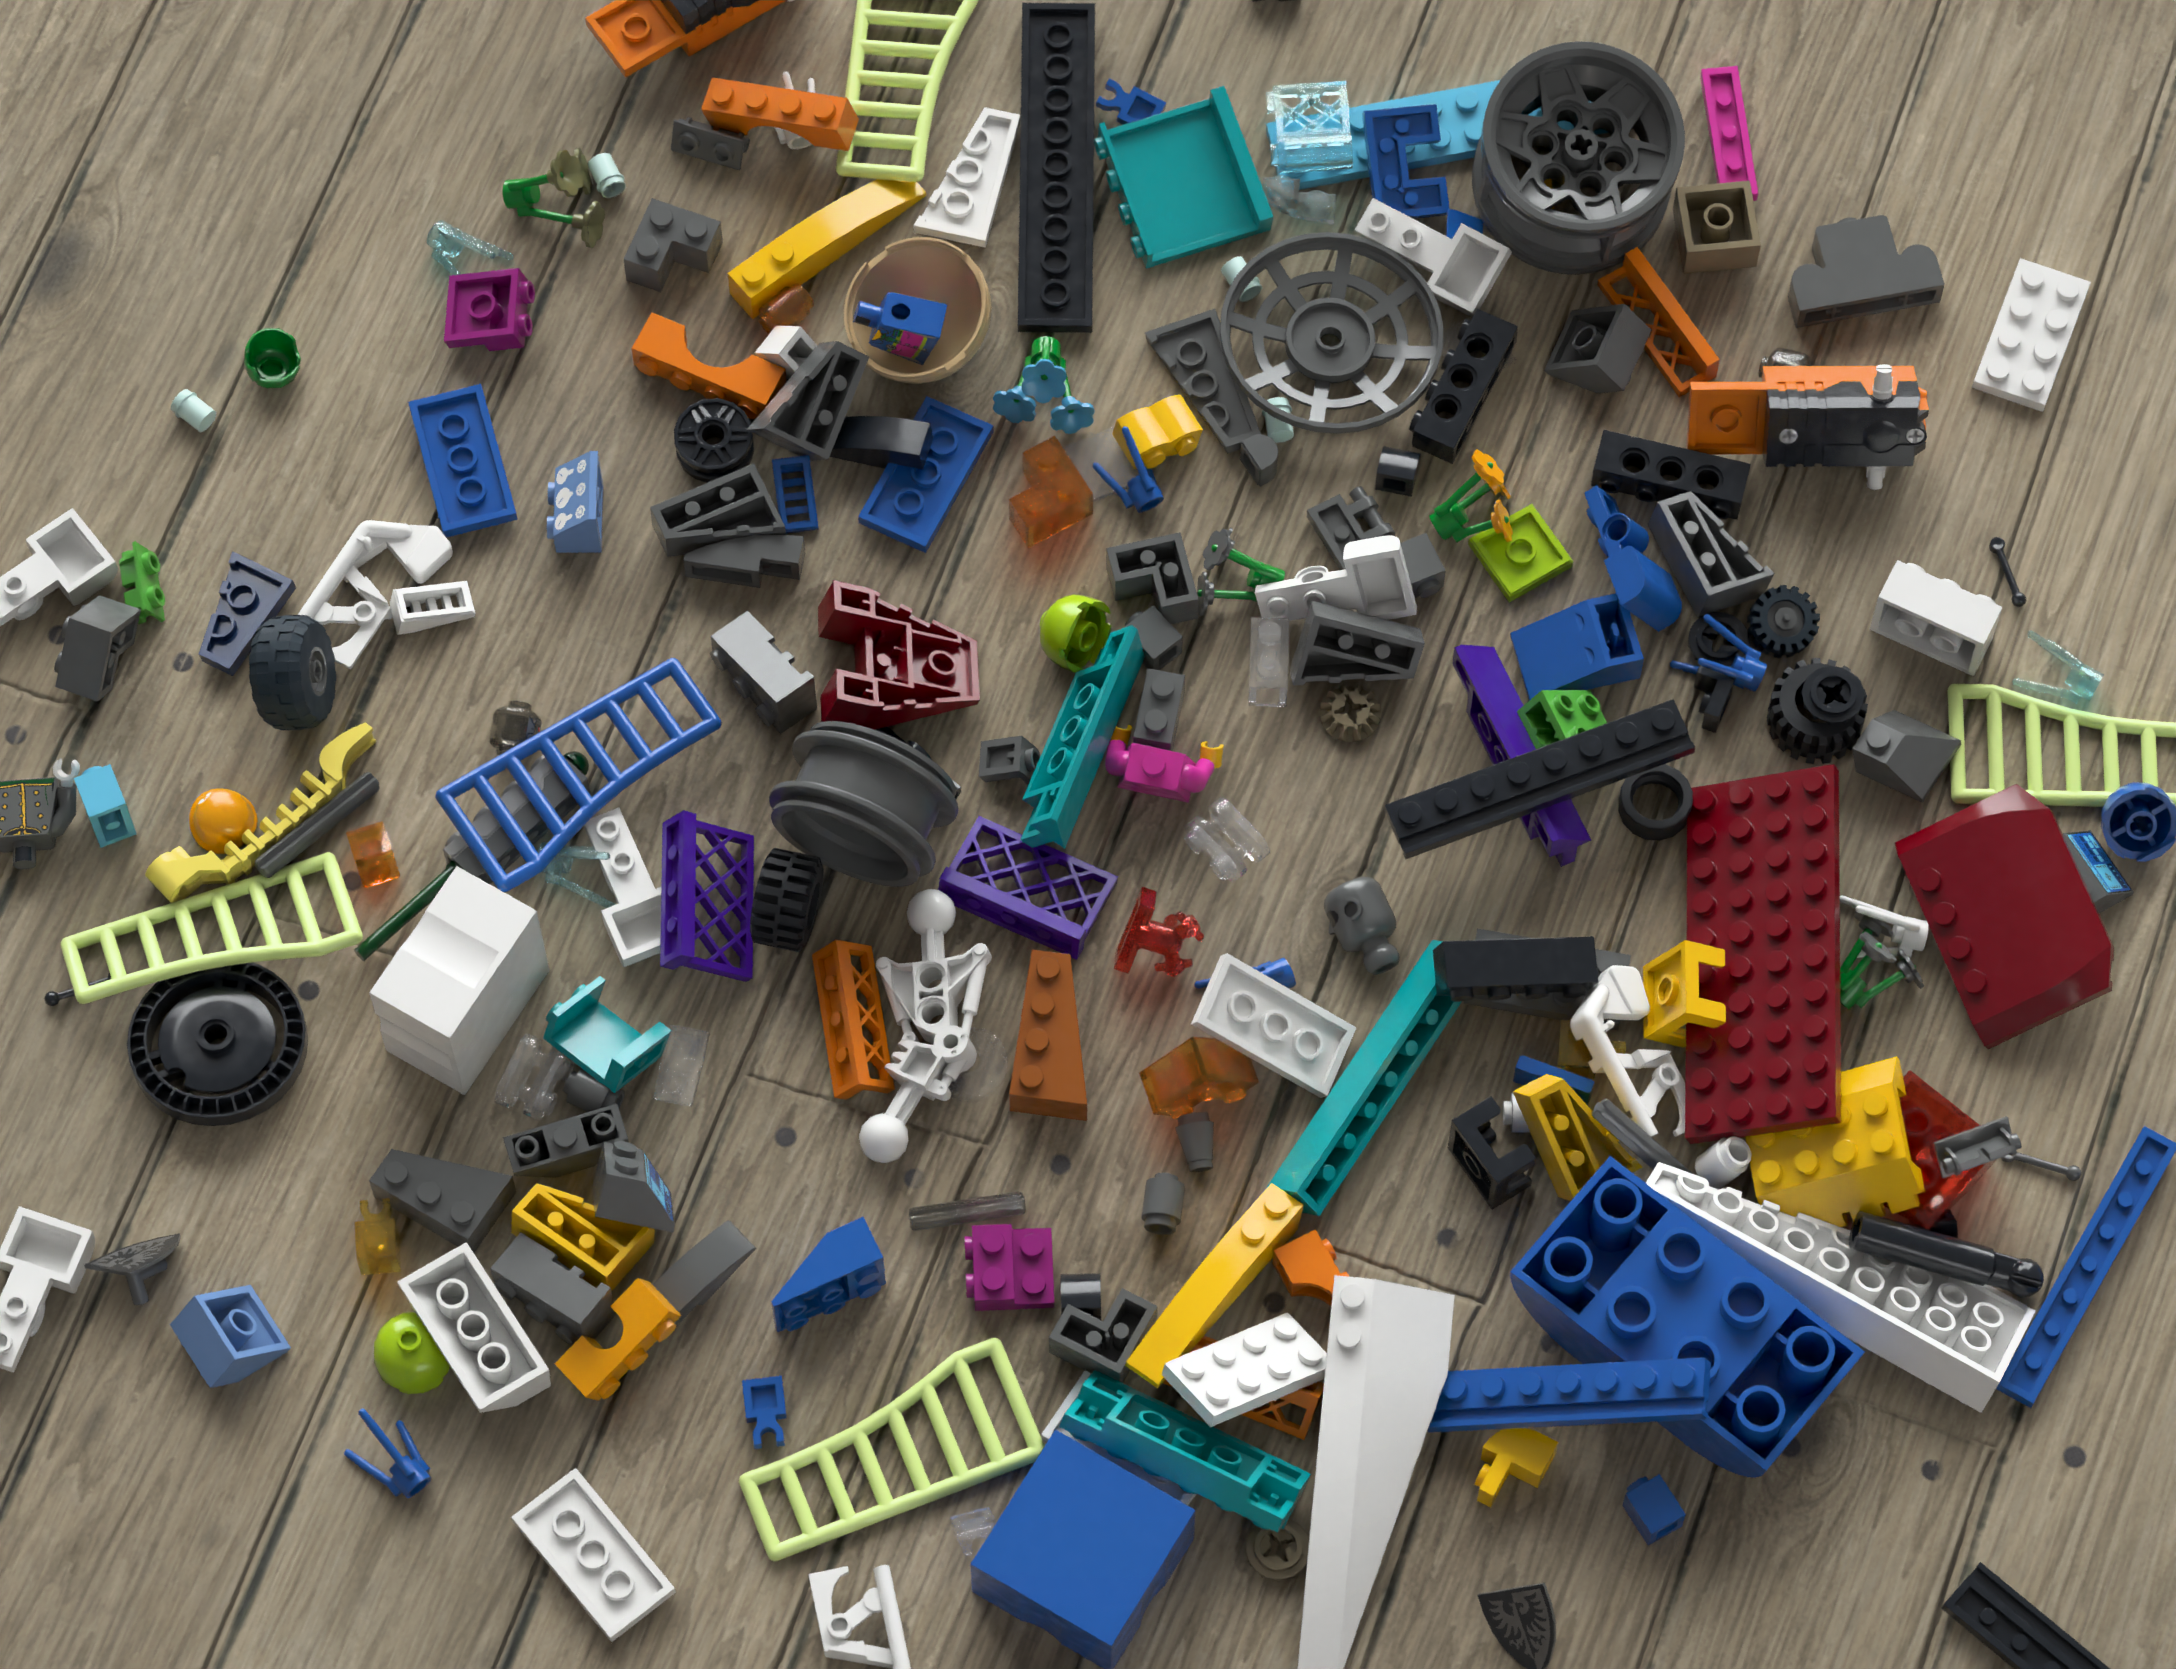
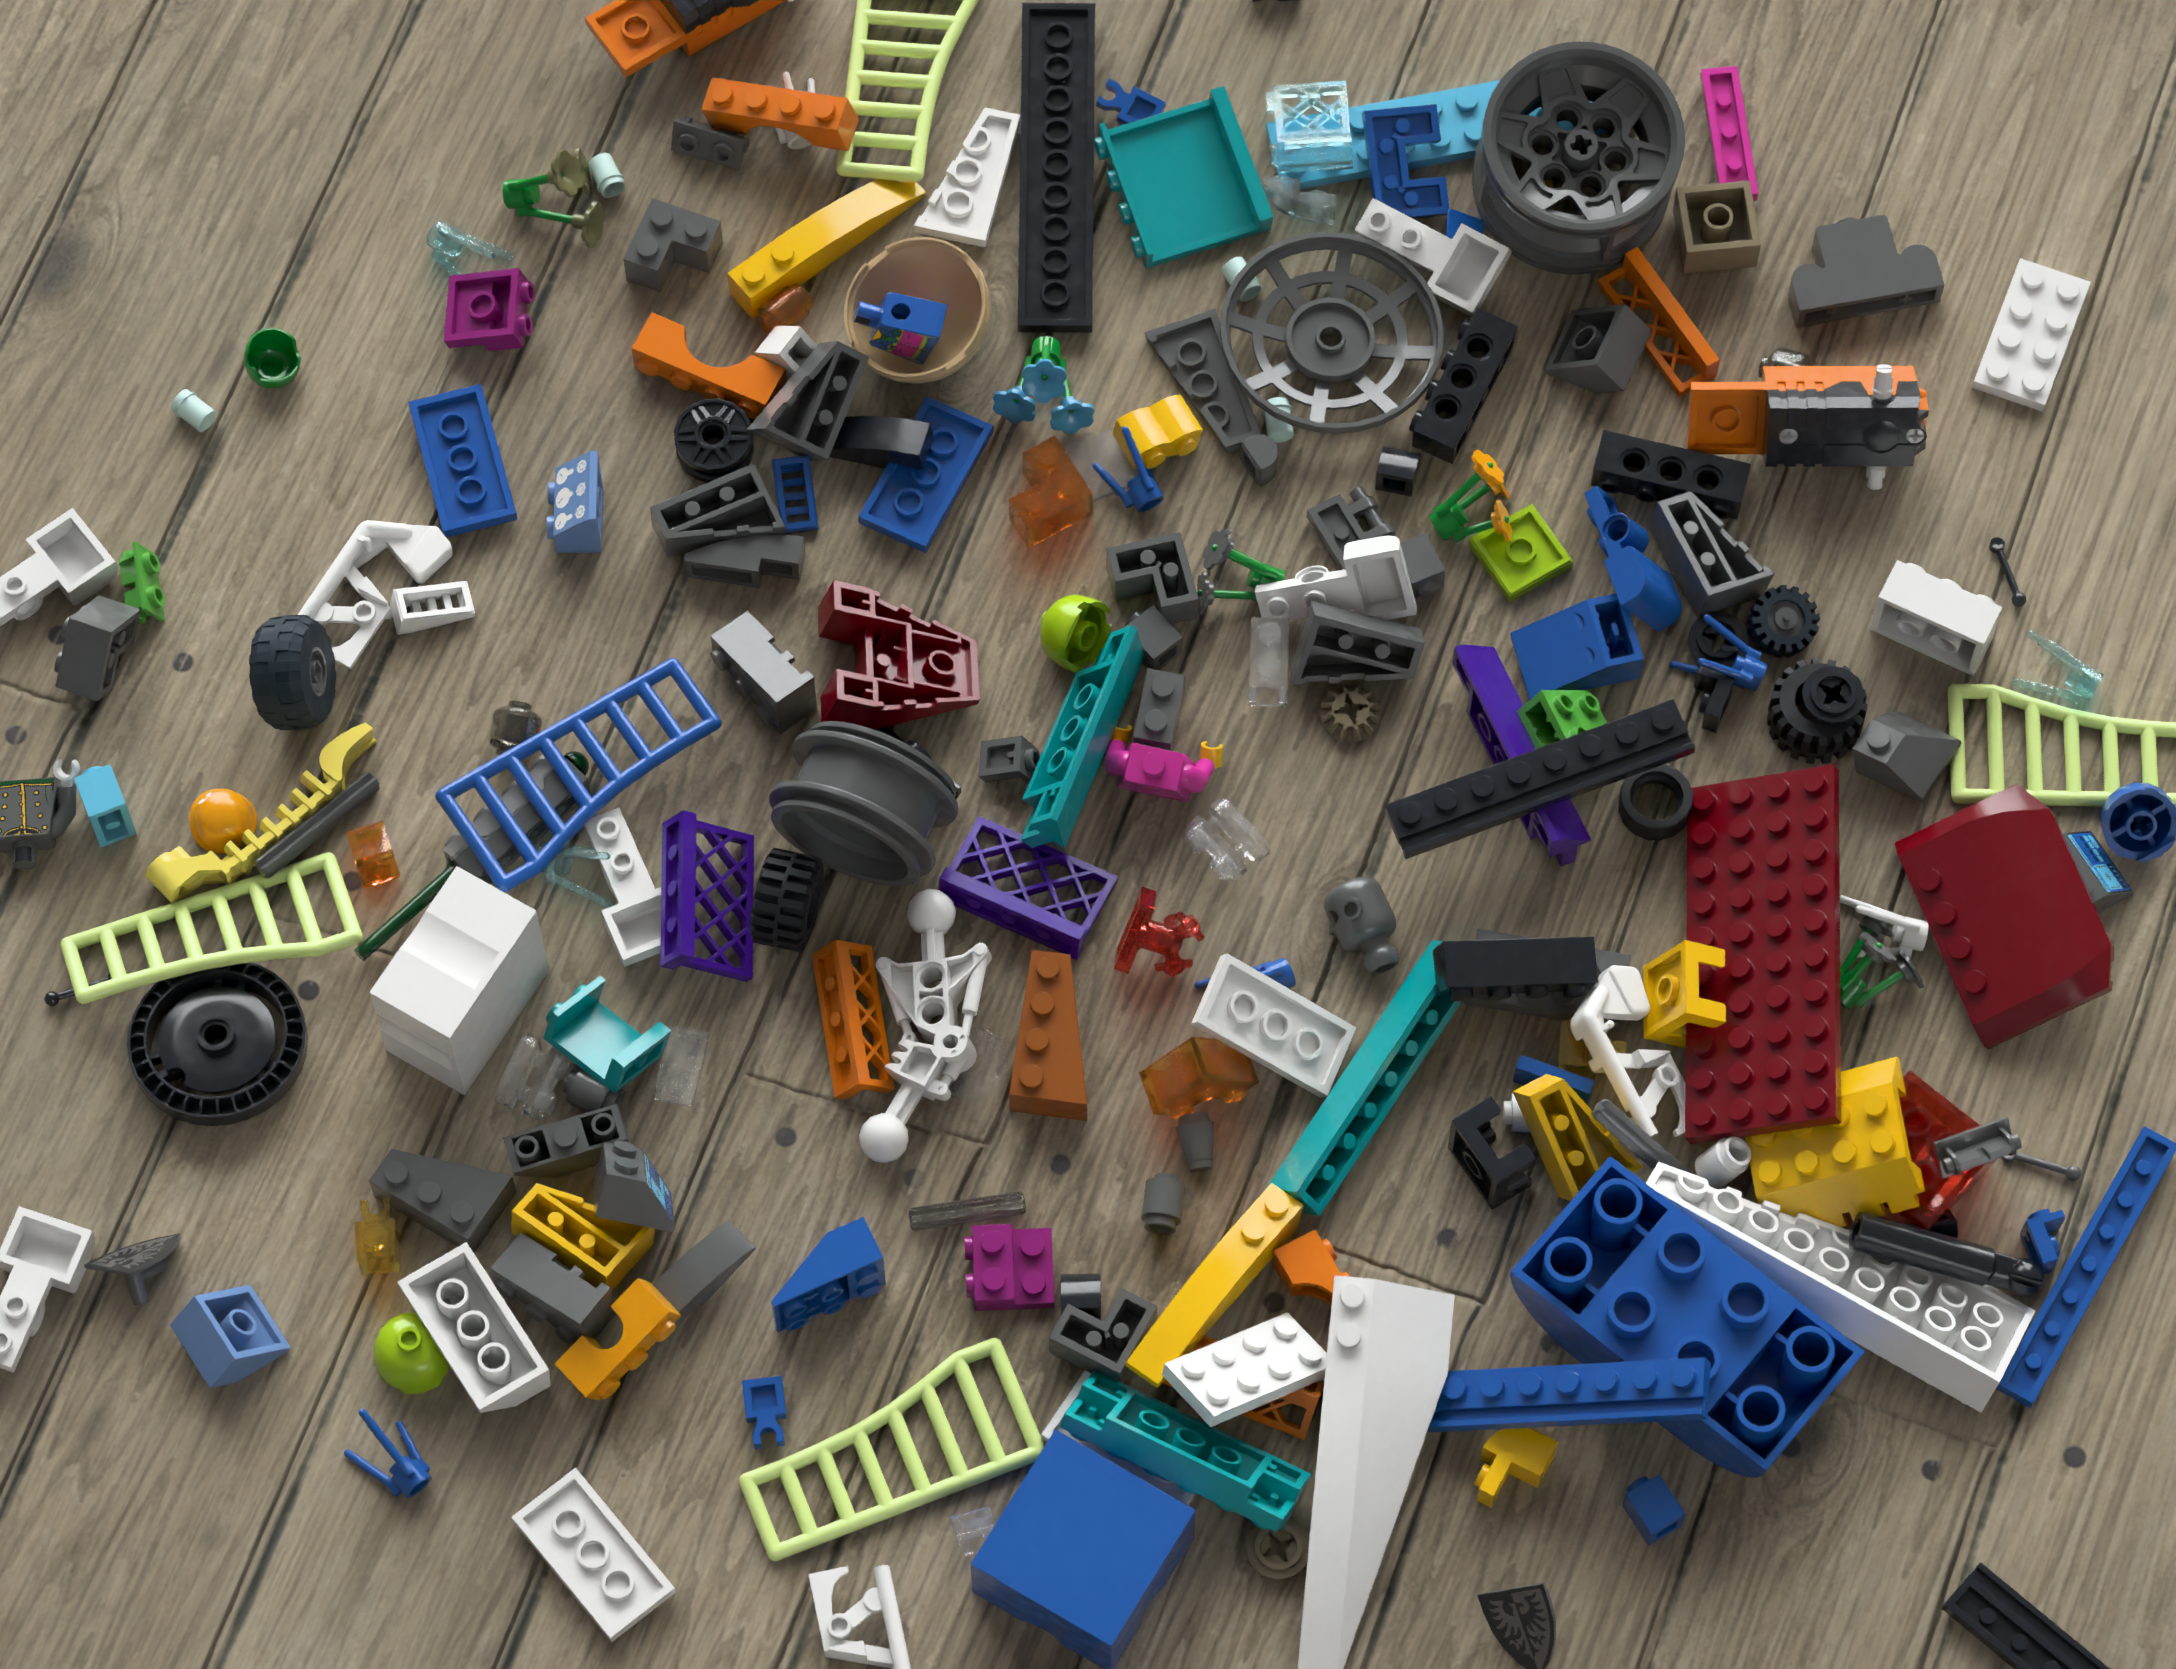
wing [199,551,296,676] -> none
none -> blue bracket [2020,1209,2065,1275]

